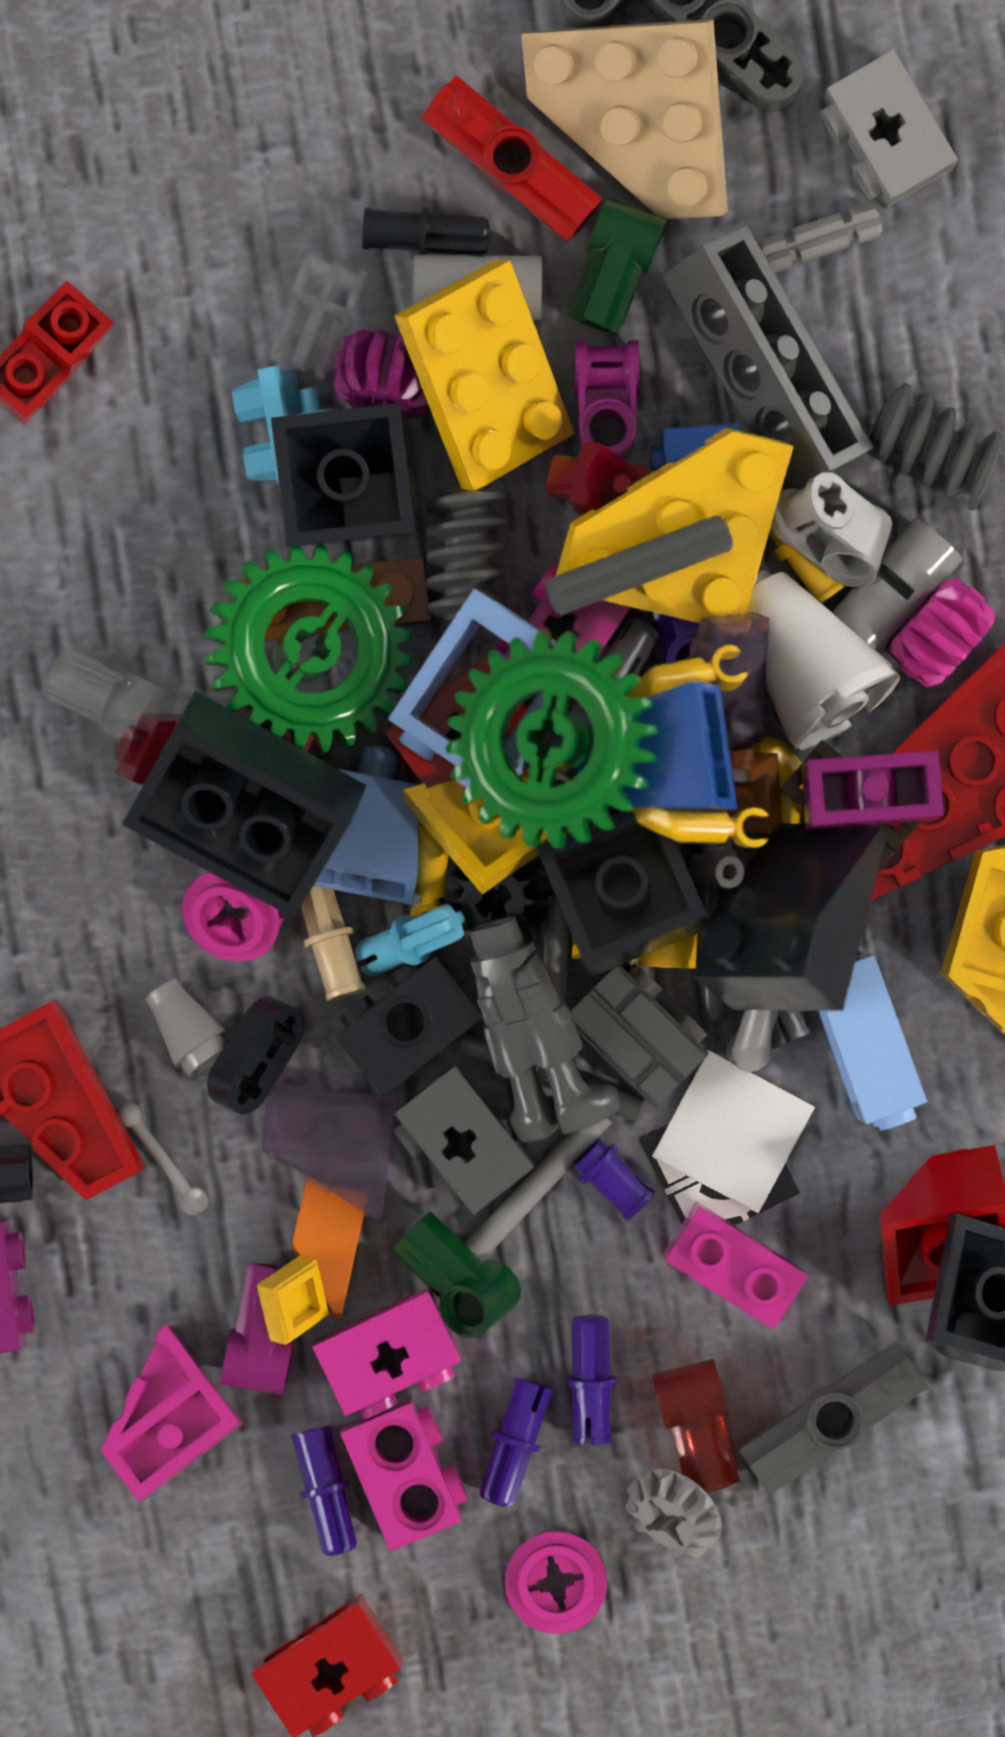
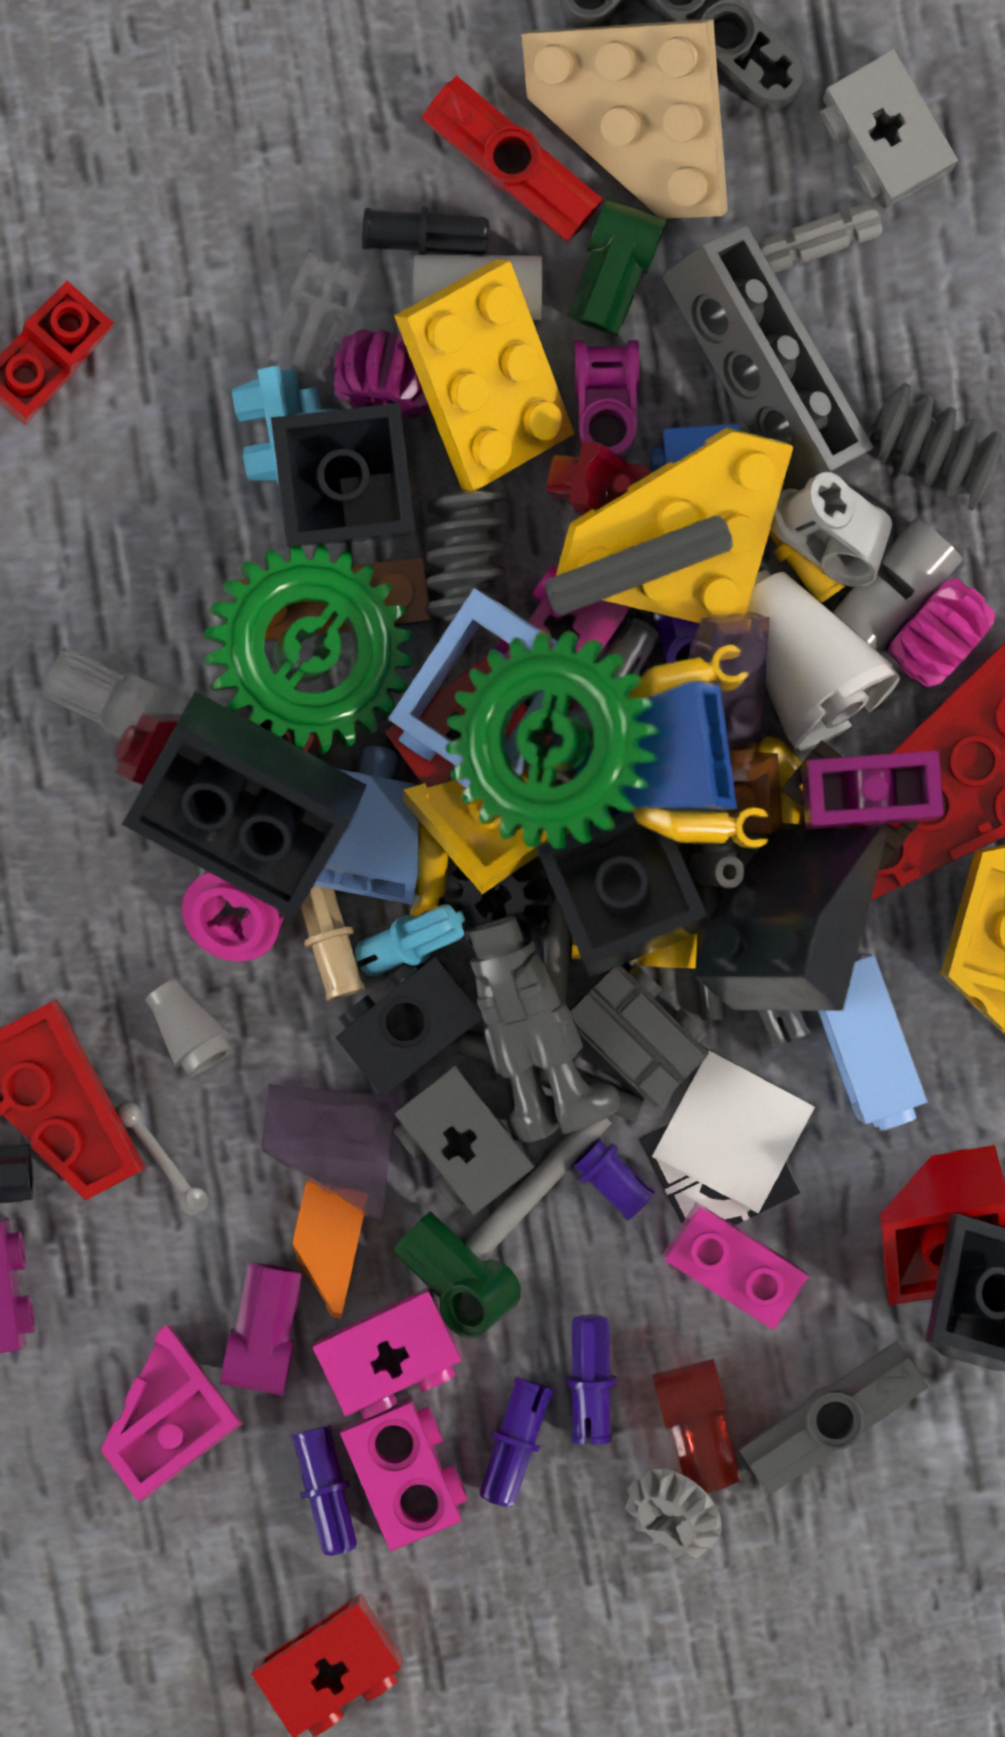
black beam [207,996,305,1115] -> none
yellow tile [257,1255,330,1345] -> none
dark pink gear [505,1531,607,1634] -> none
light grey arm [726,1010,779,1072] -> none

